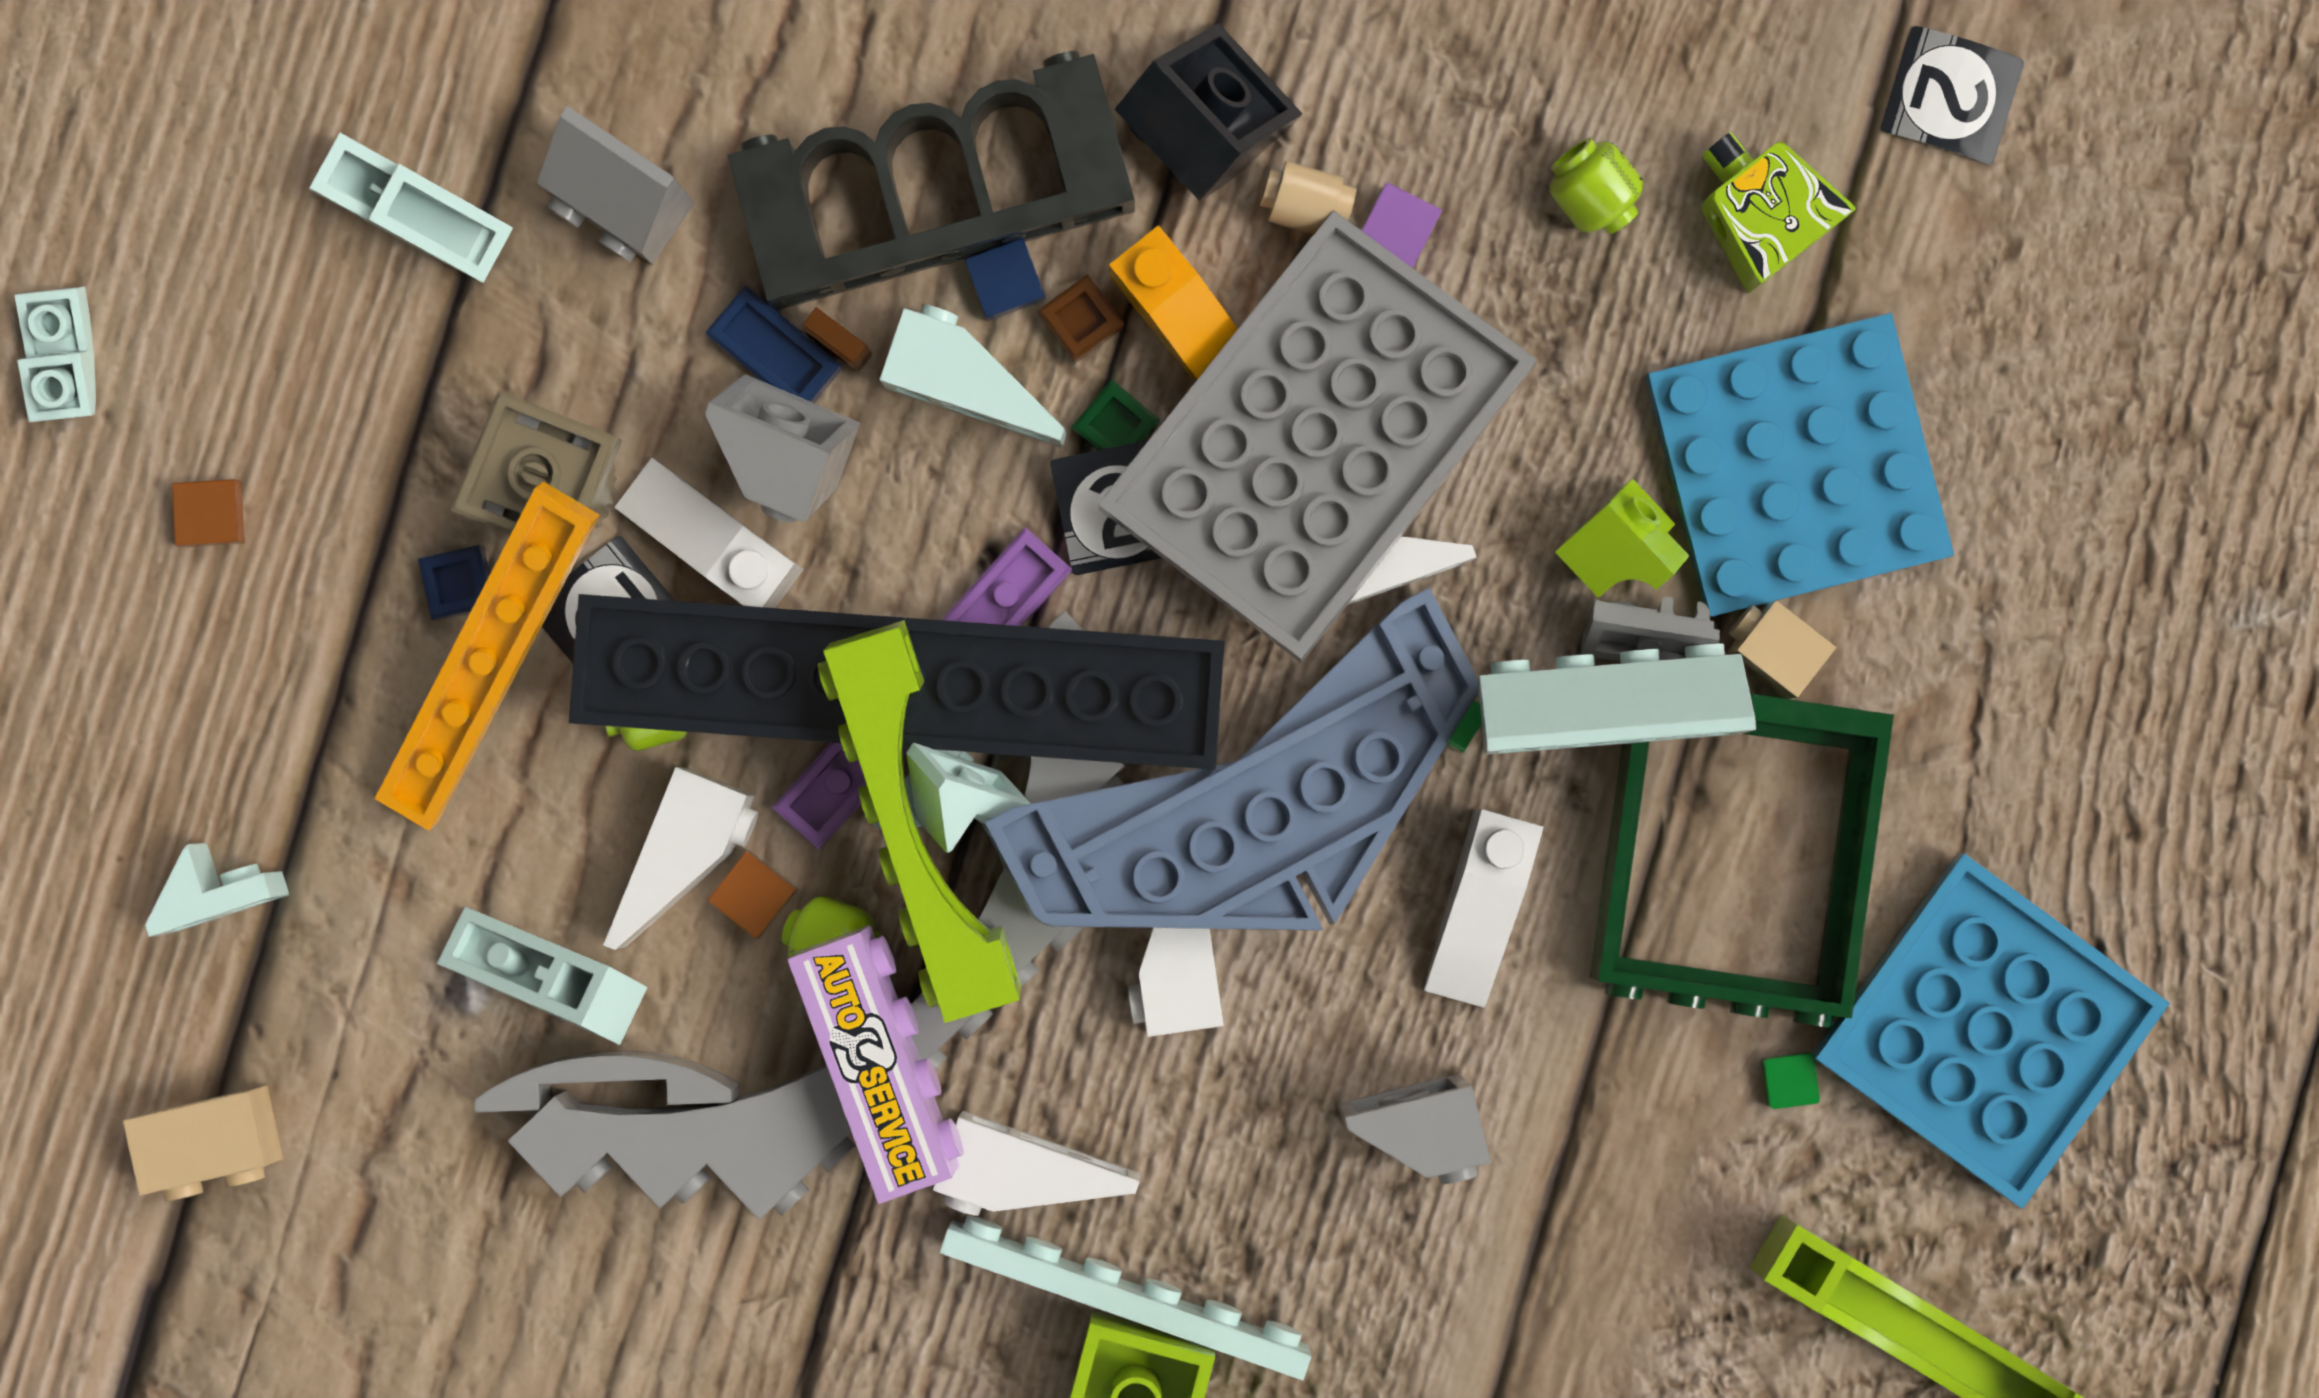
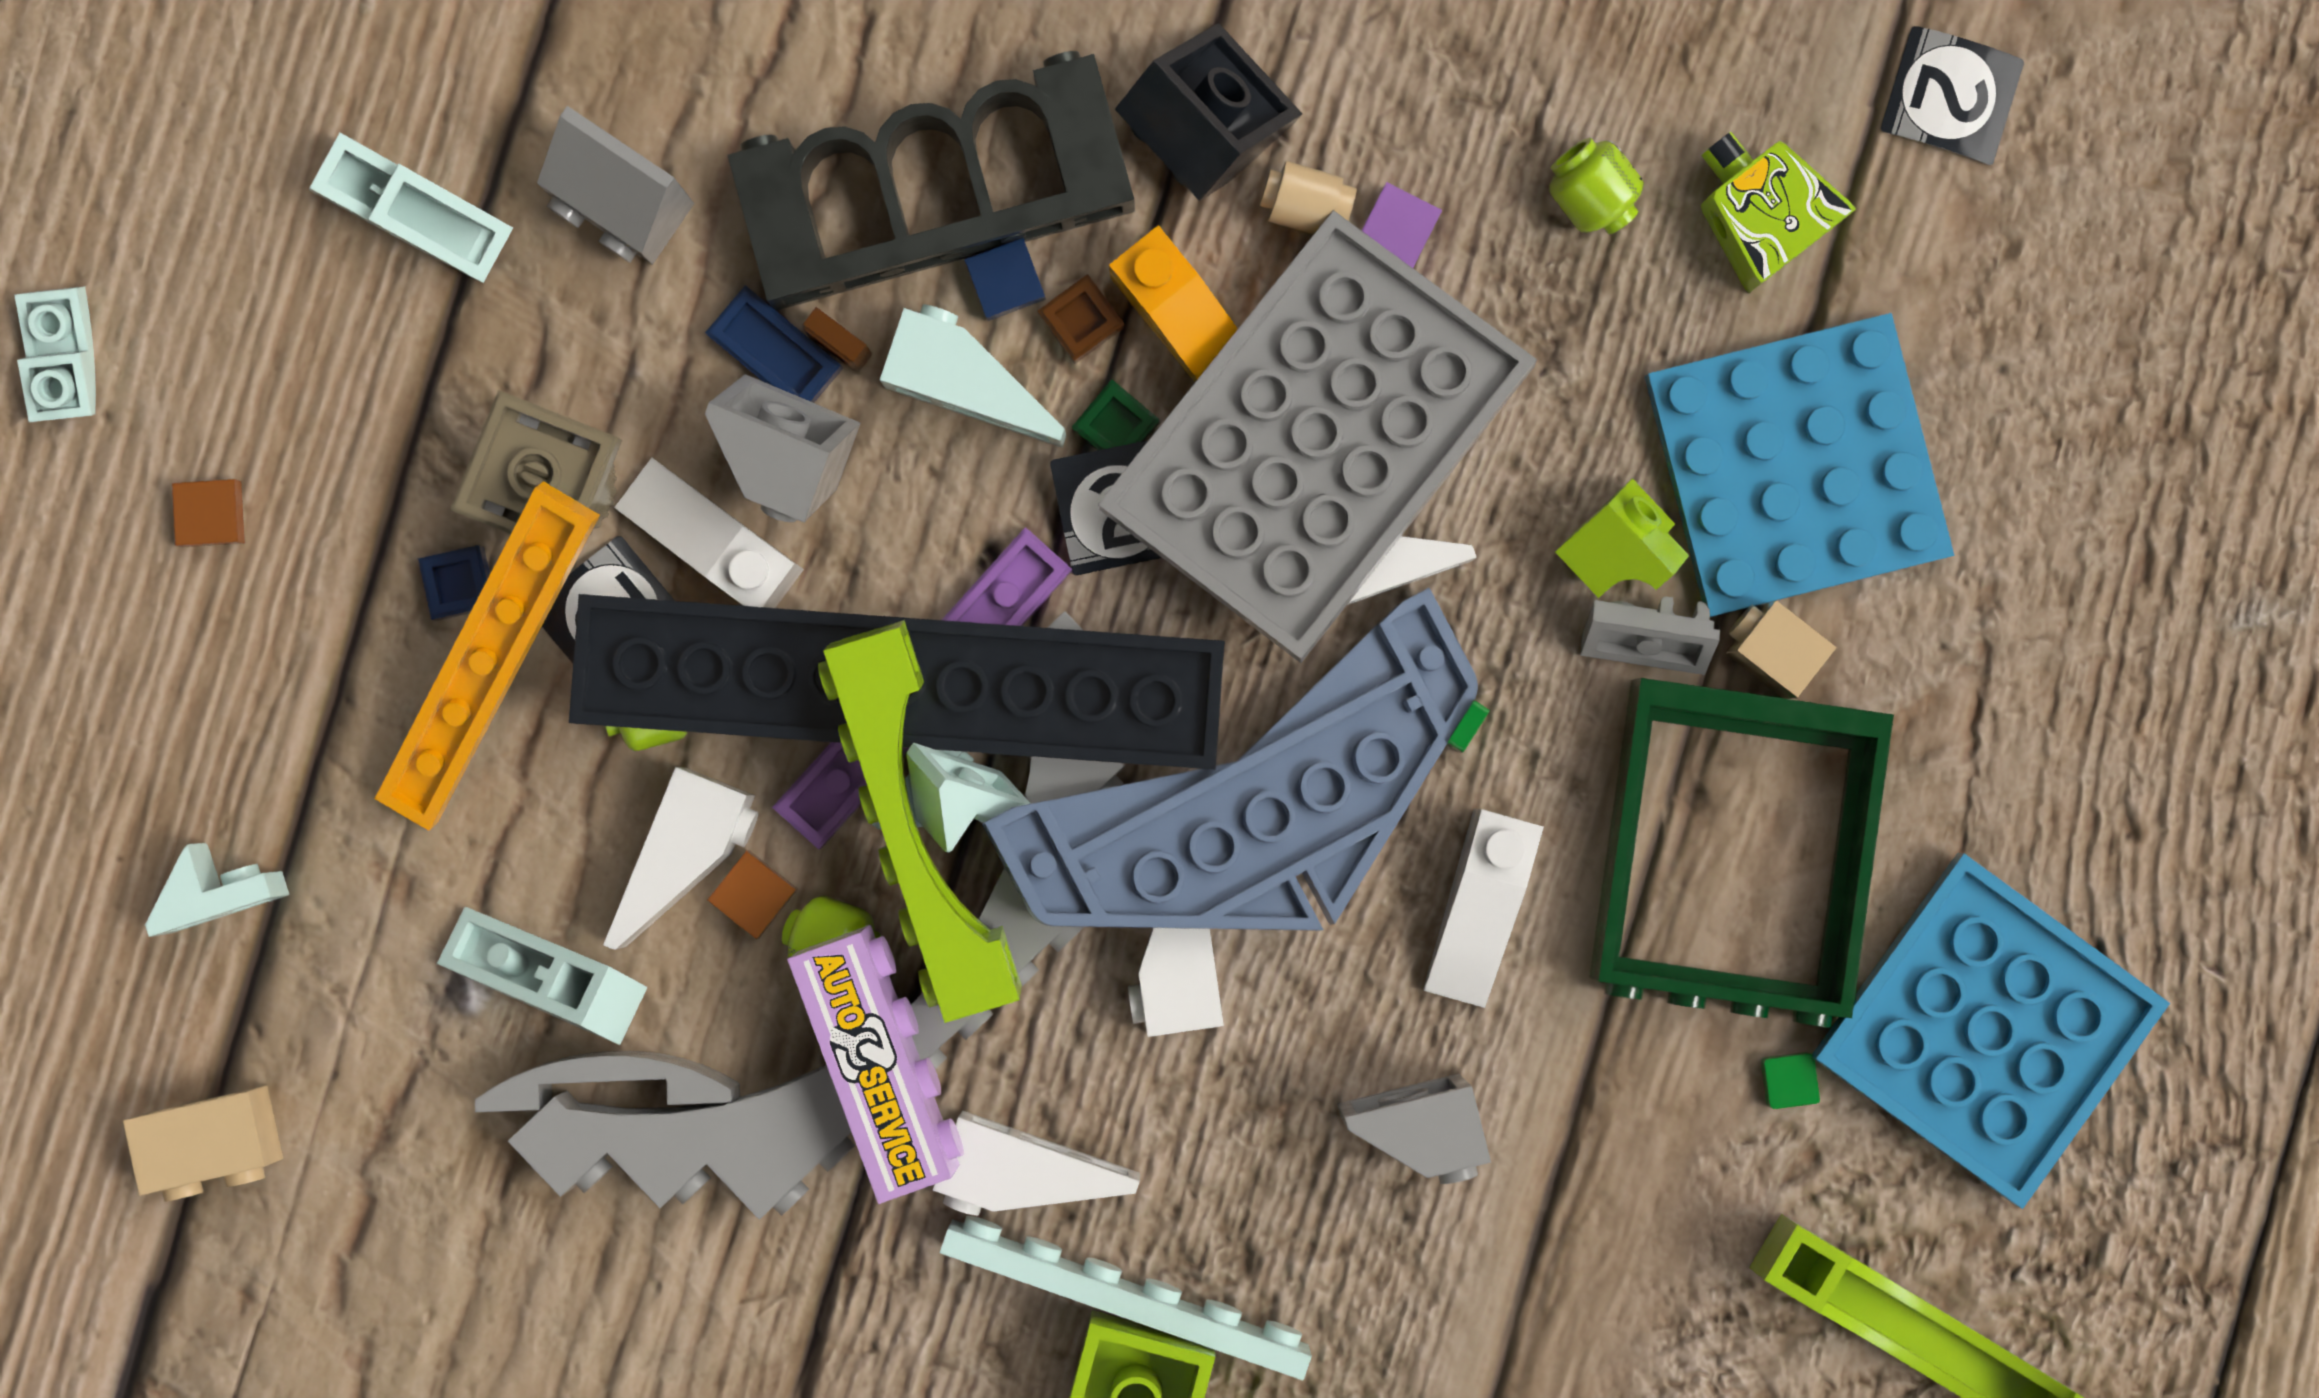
light aqua slope [1478,644,1756,755] -> none

